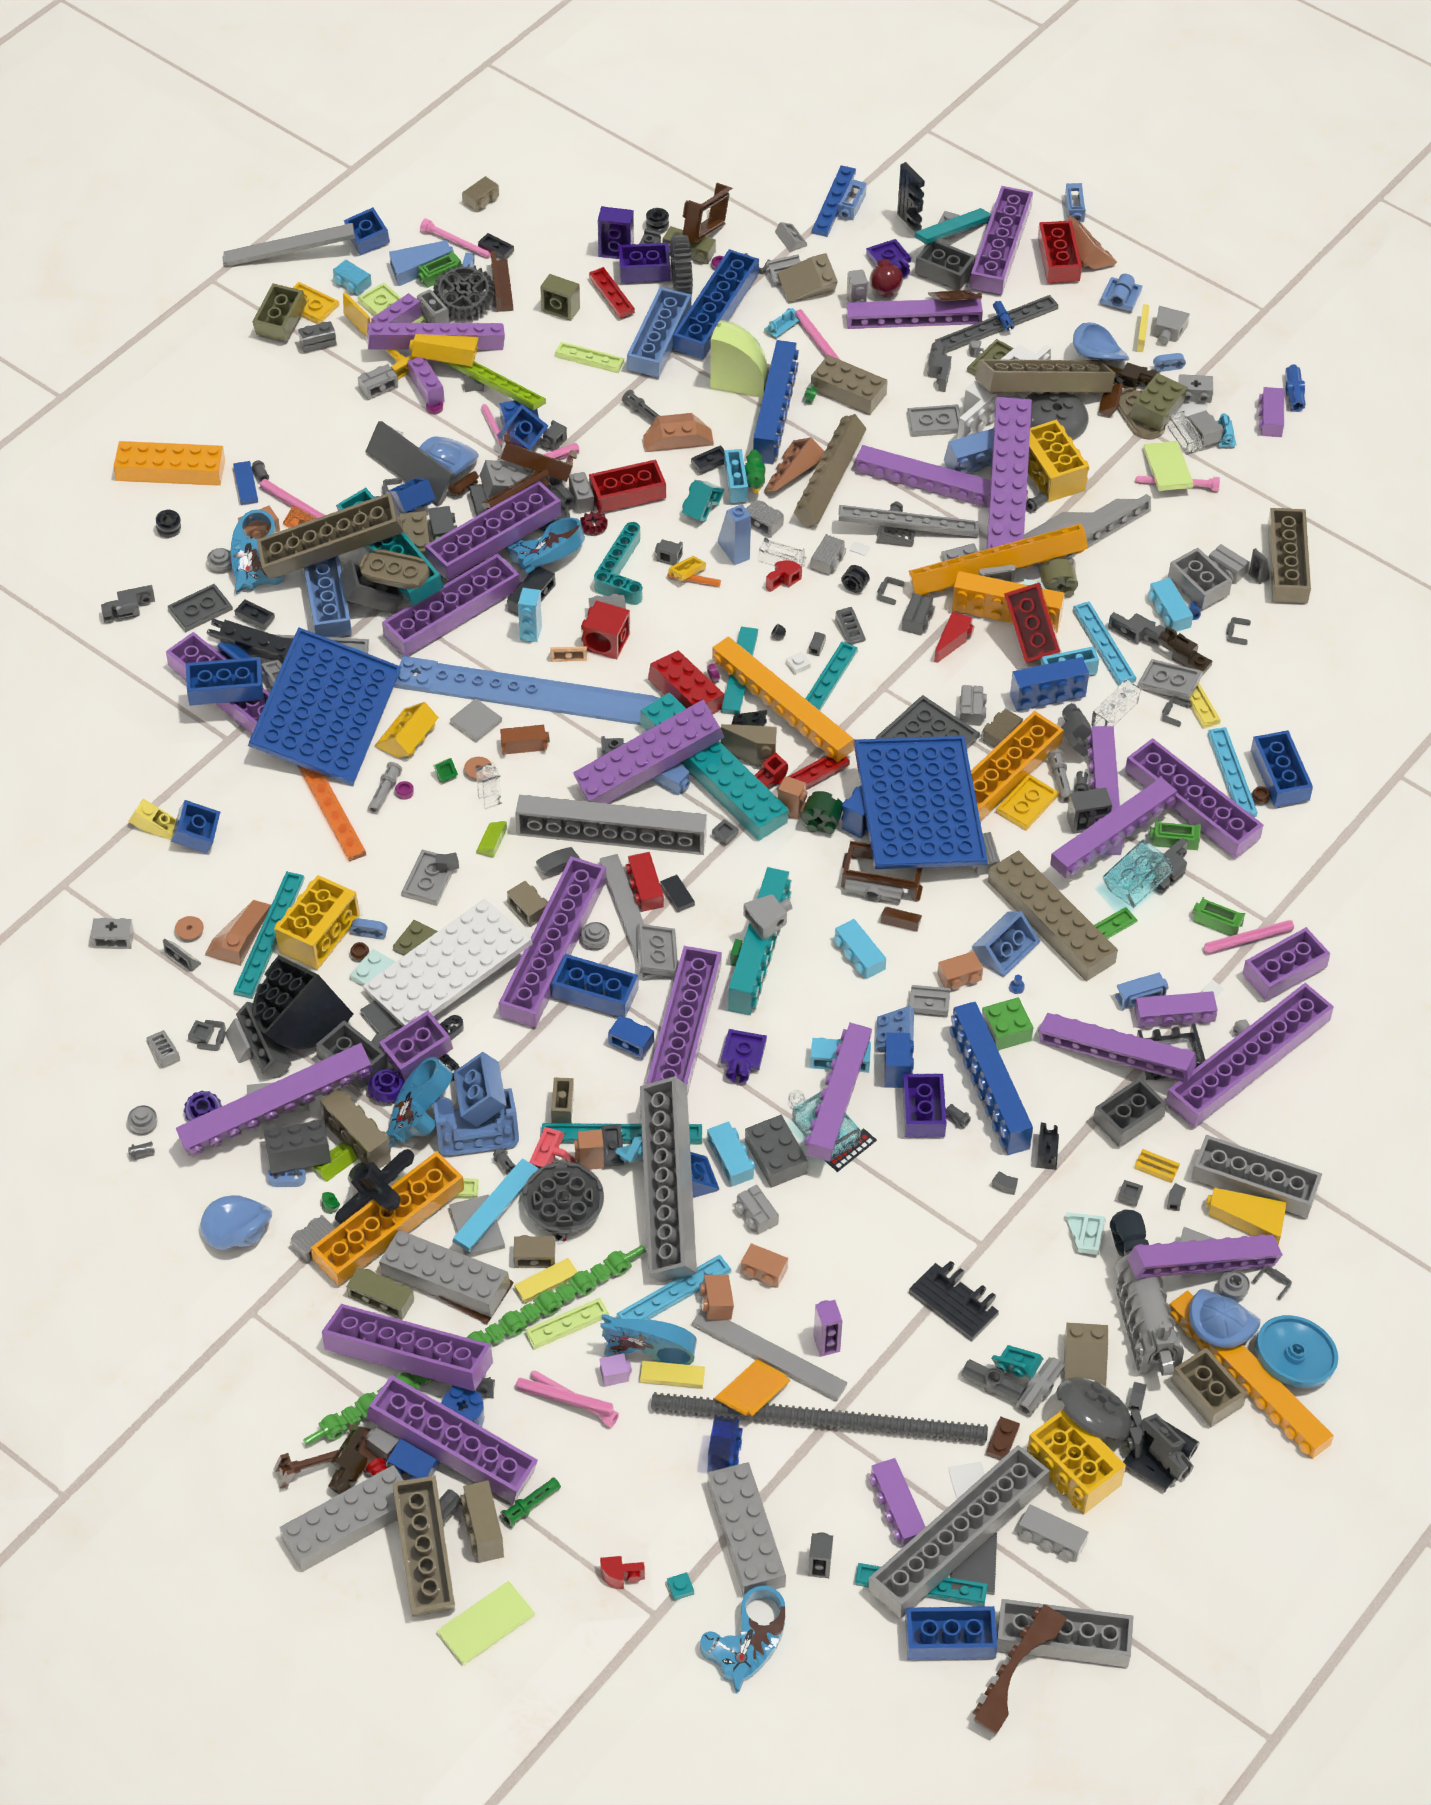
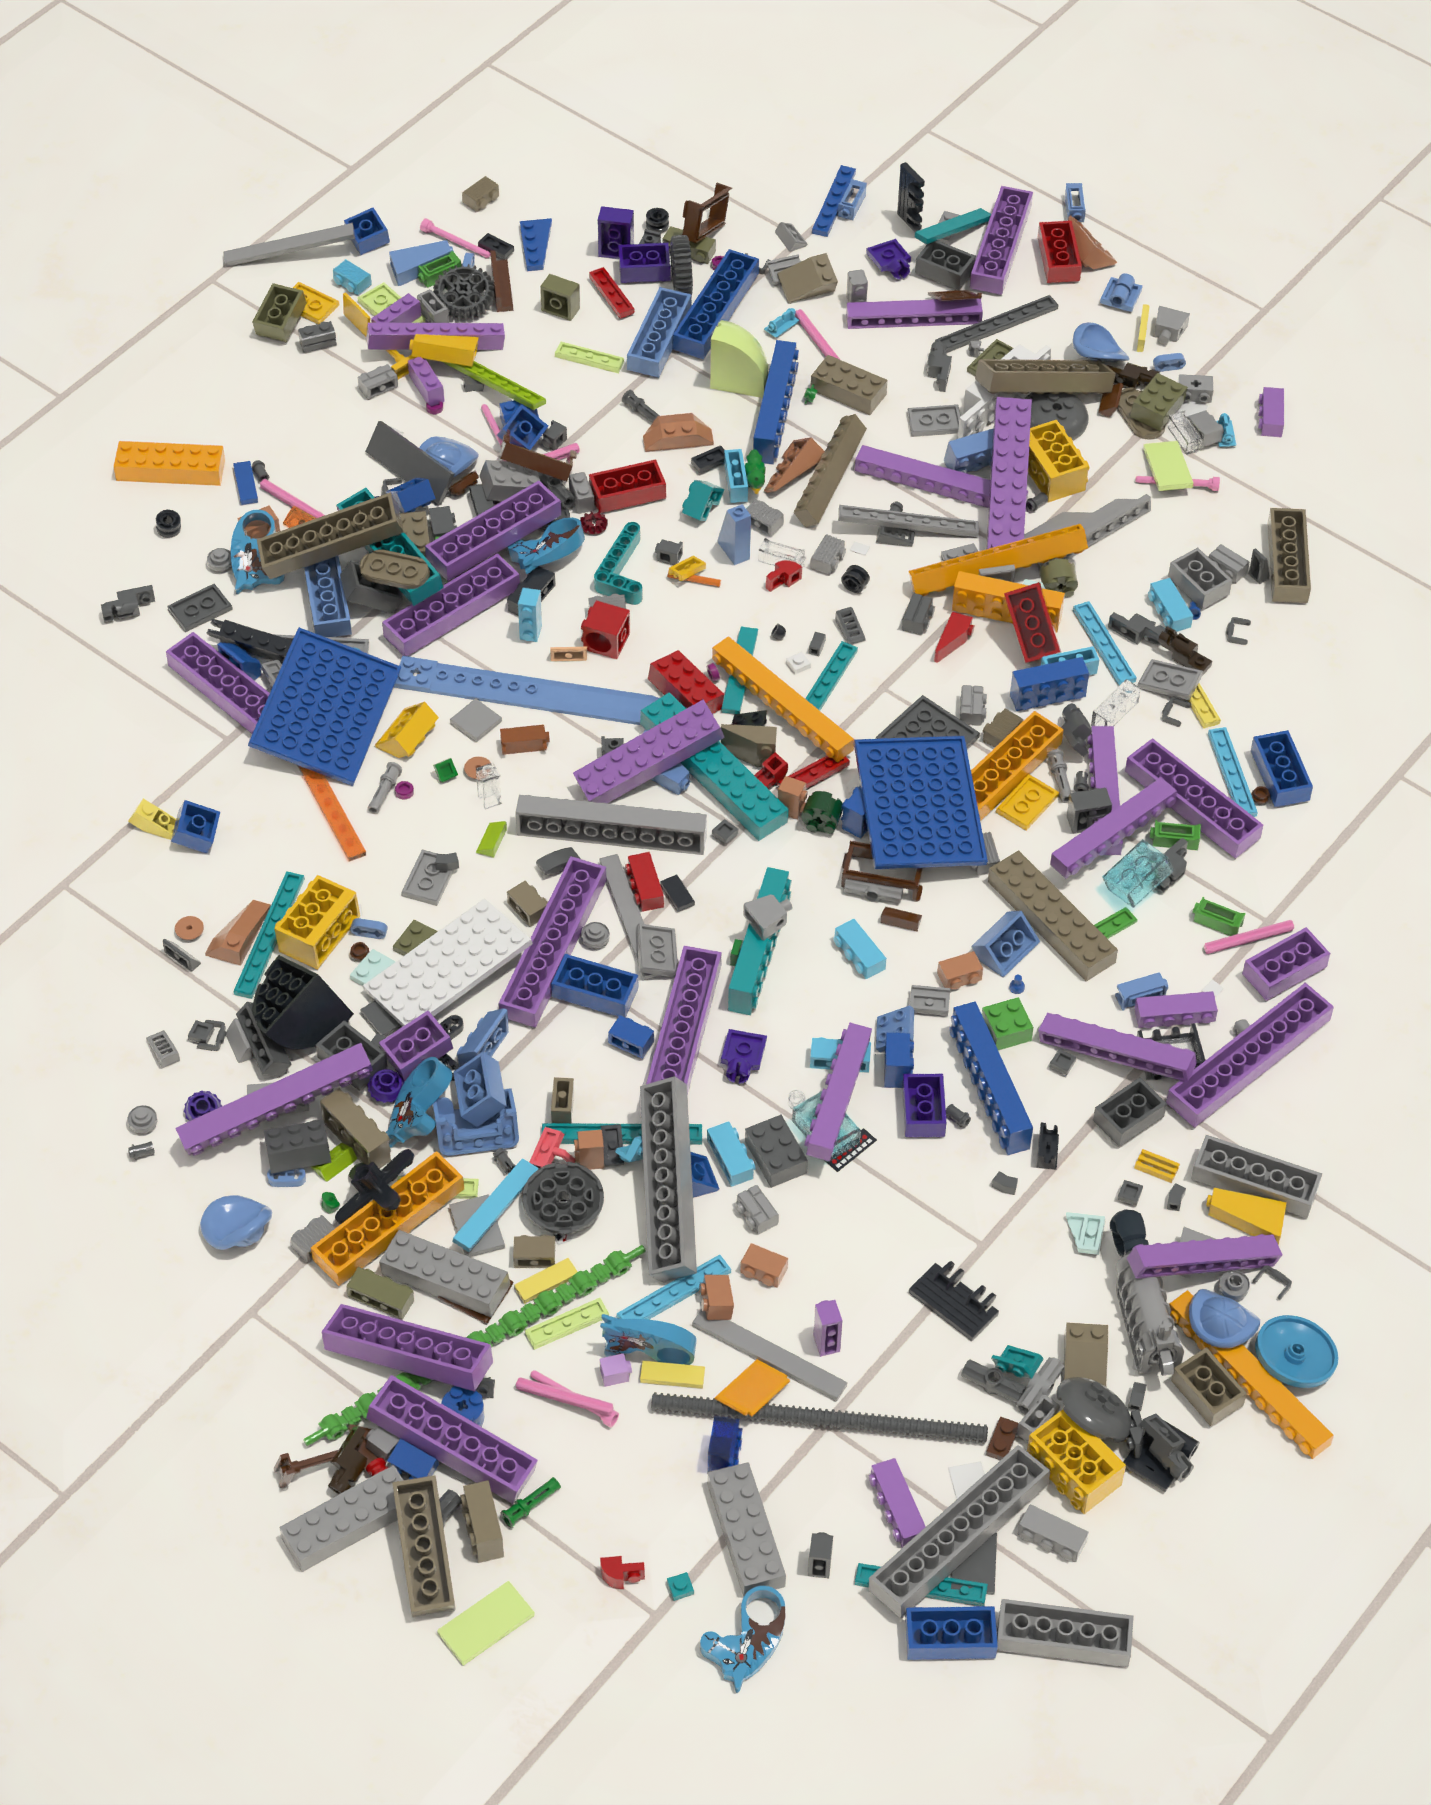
light grey brick [90,918,134,949] -> none
blue brick [186,657,264,706] -> none
black plate [234,599,275,630] -> none
reddish brown fence [481,469,549,511] -> none
dark red brick [869,259,903,298] -> none
dark grey piece [877,576,905,605] -> none
reddish brown arch [972,1604,1067,1735] -> none
blue axle [993,301,1015,332] -> none
blue piece [1285,364,1306,412] -> none
none -> medium blue slope [456,1008,509,1067]
none -> blue wing [519,218,552,271]
none -> light grey brick [1017,1394,1060,1443]
none -> dark grey plate [1049,1049,1077,1075]

